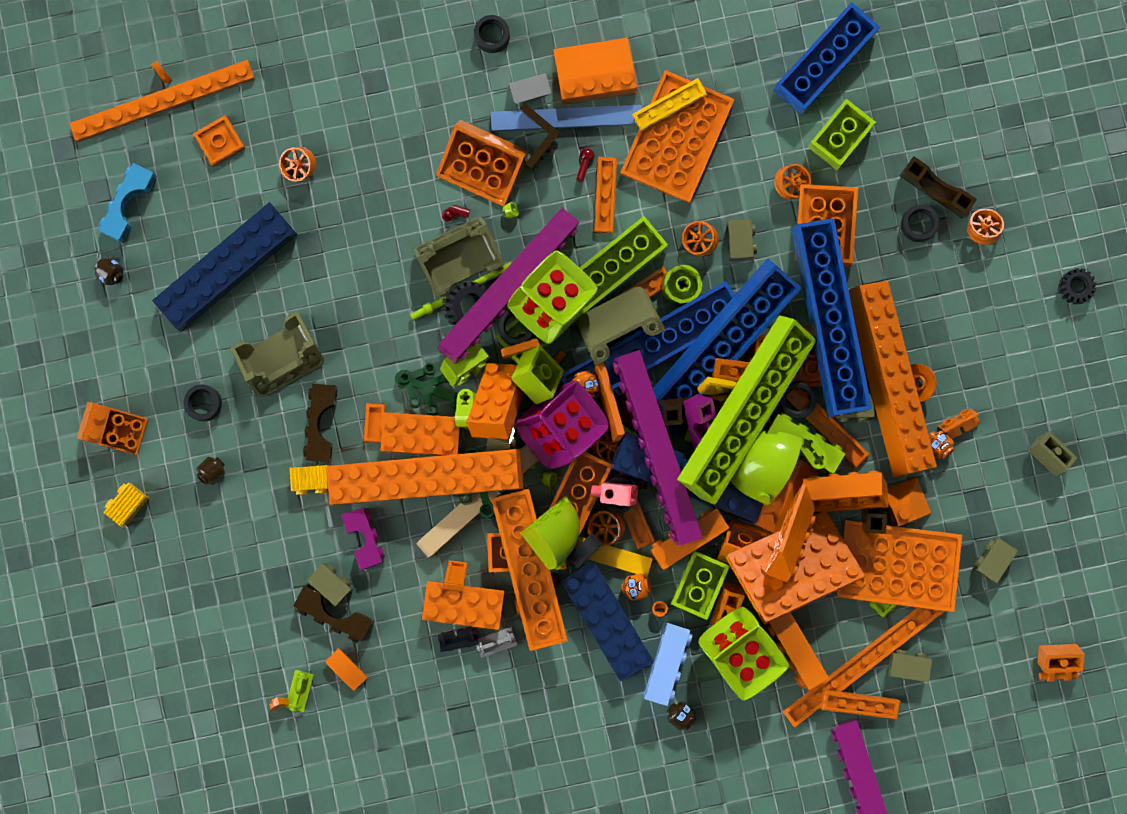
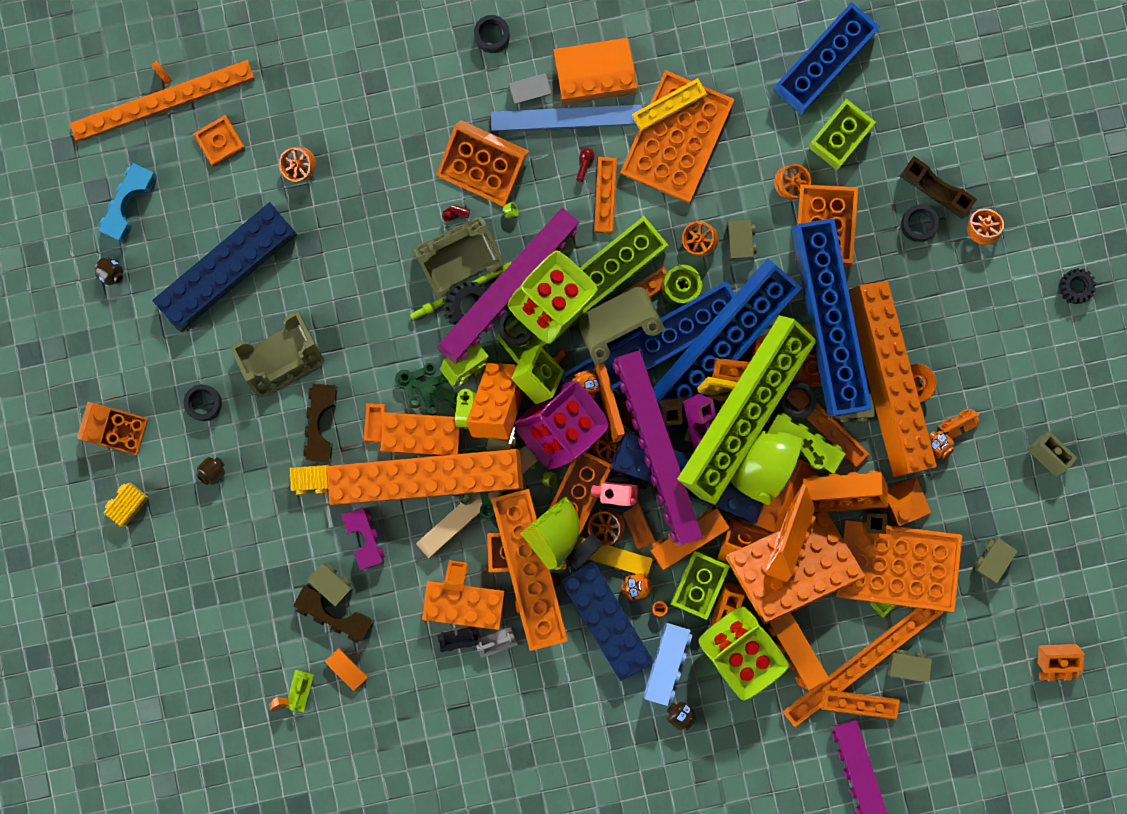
orange tile [501,338,540,359] -> none
dark brown bracket [520,103,560,169] -> none

